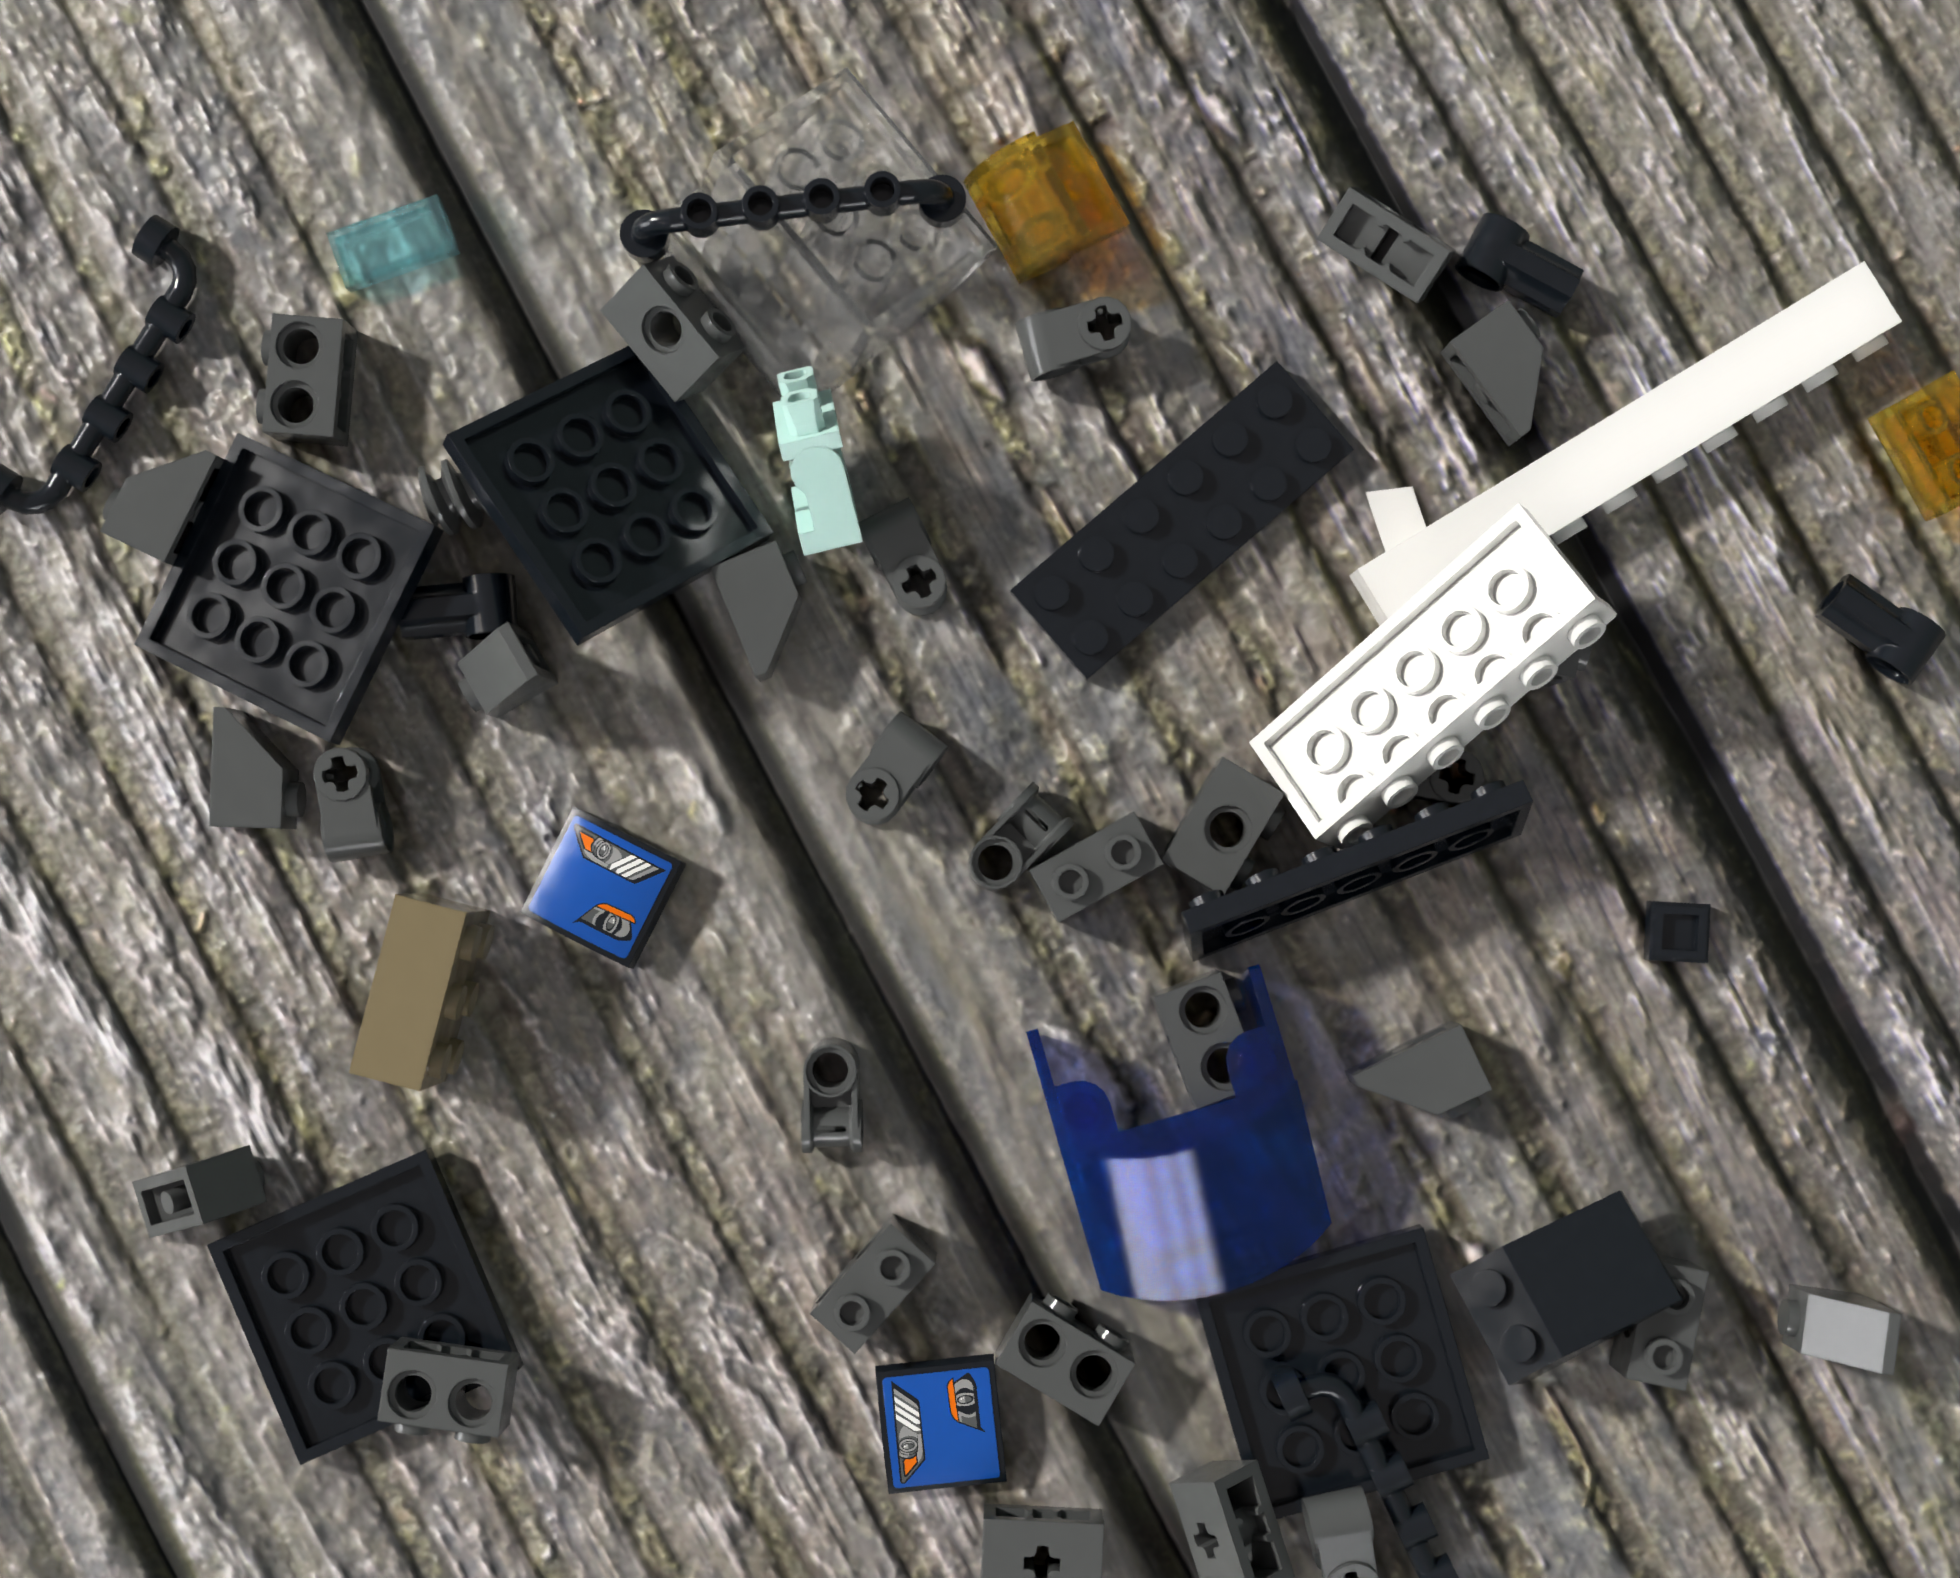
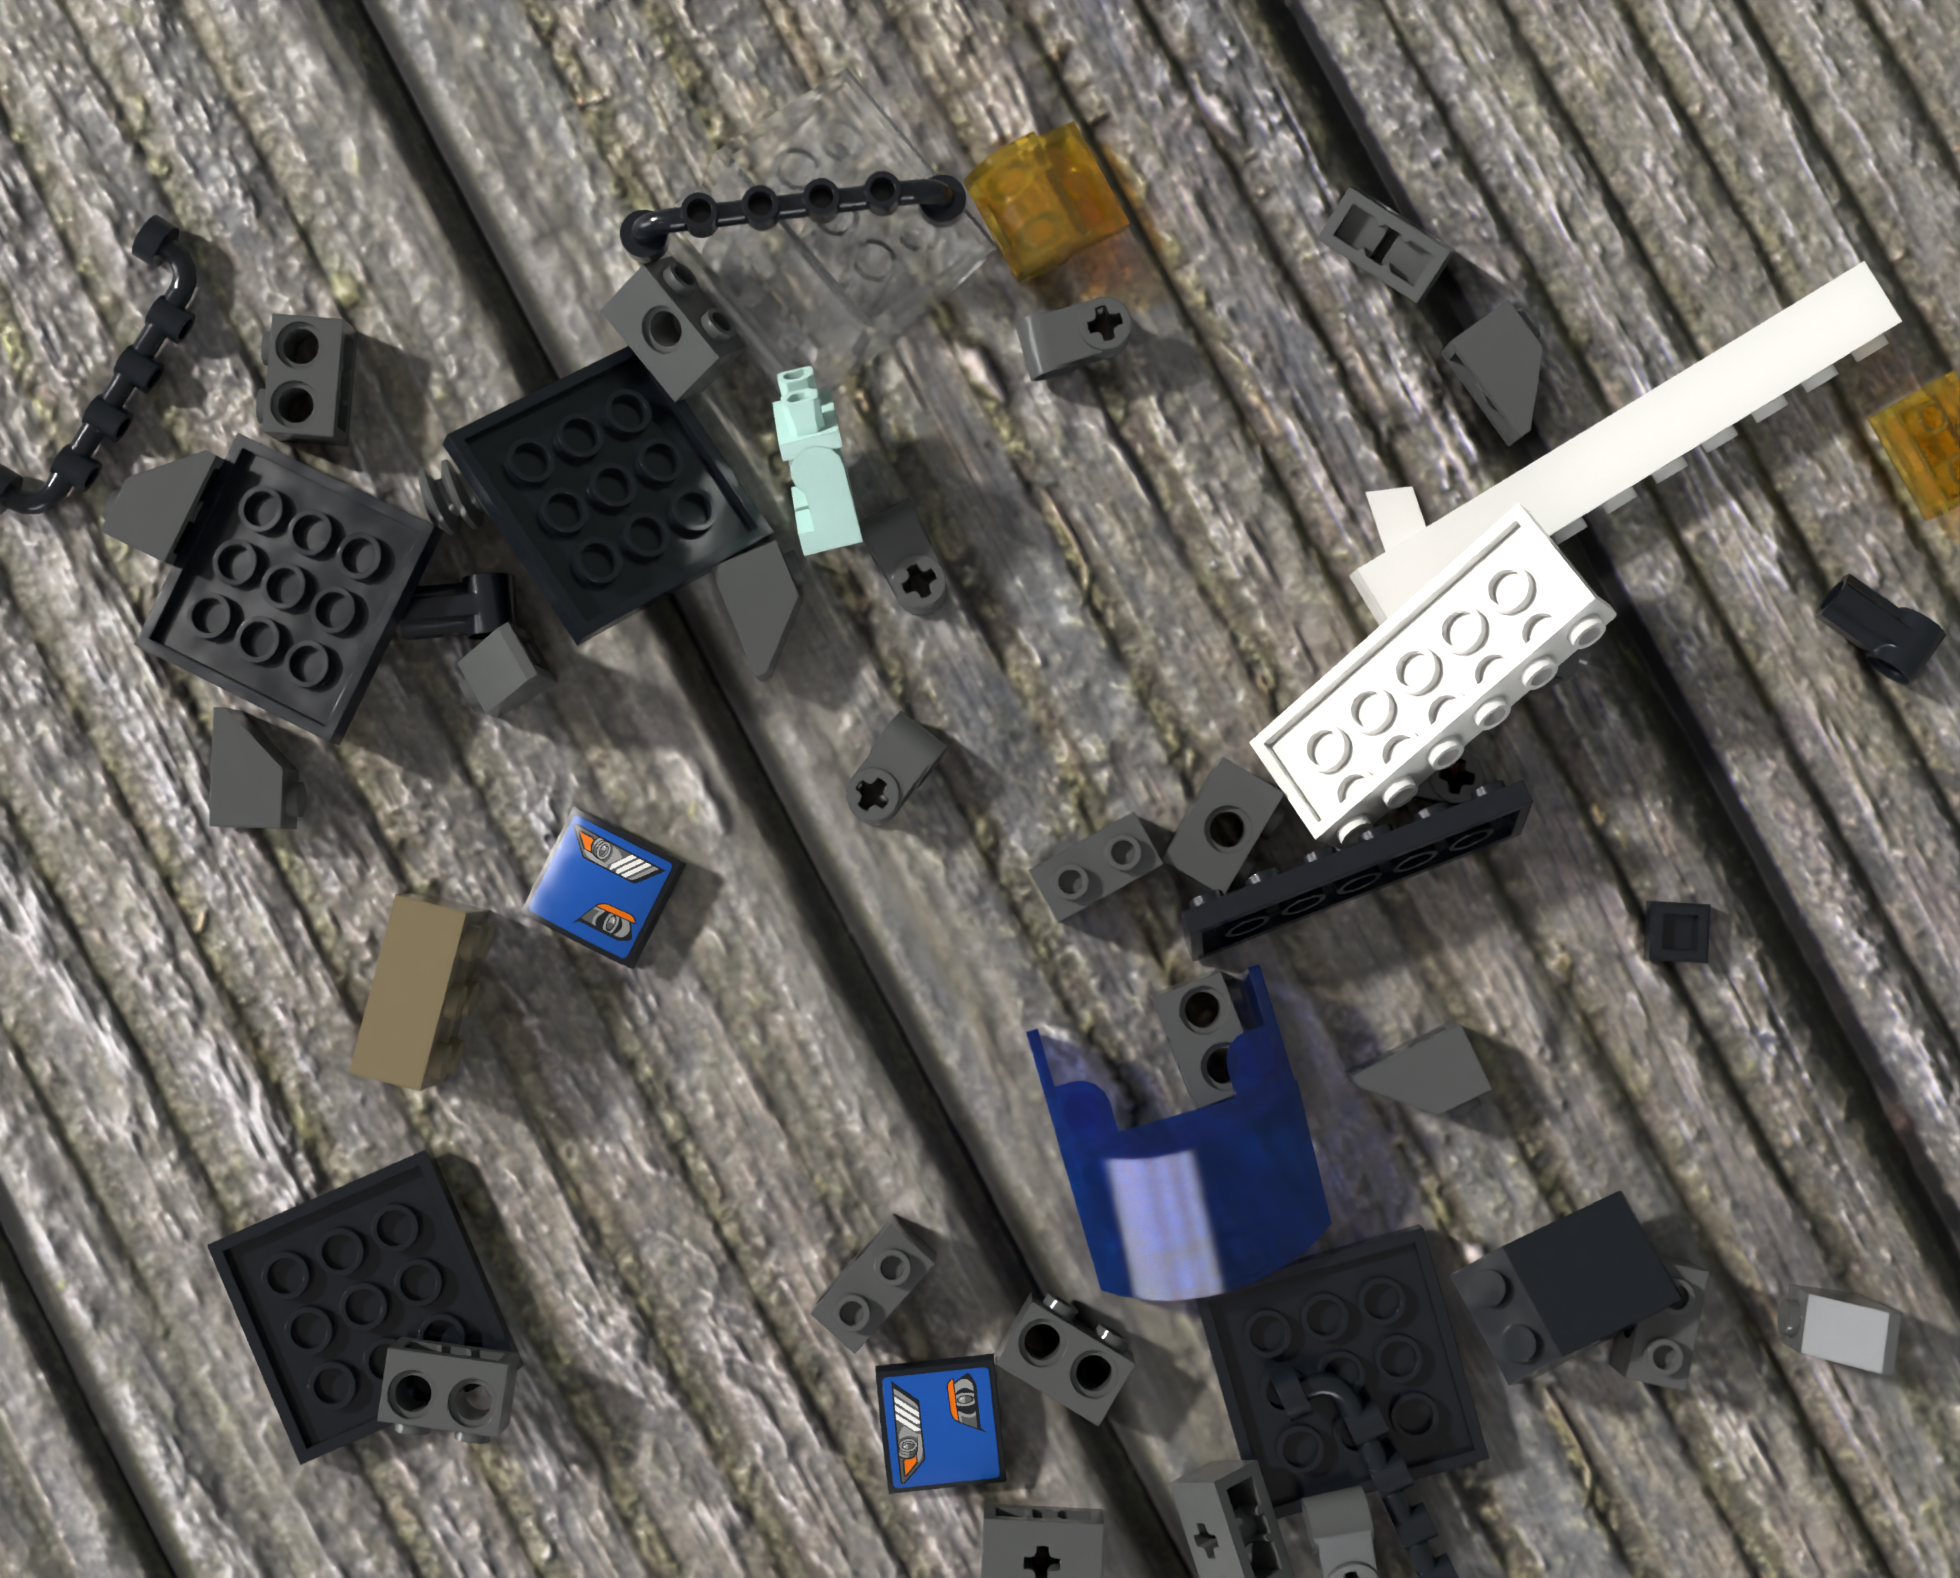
dark grey slope [132,1145,267,1238] -> none
dark grey piece [313,747,394,863] -> none
clear light blue tile [326,194,460,292] -> none
dark grey piece [801,1037,864,1153] -> none
dark grey piece [967,782,1075,891] -> none
black plate [1010,361,1354,681] -> none
black piece [1455,213,1584,318] -> none

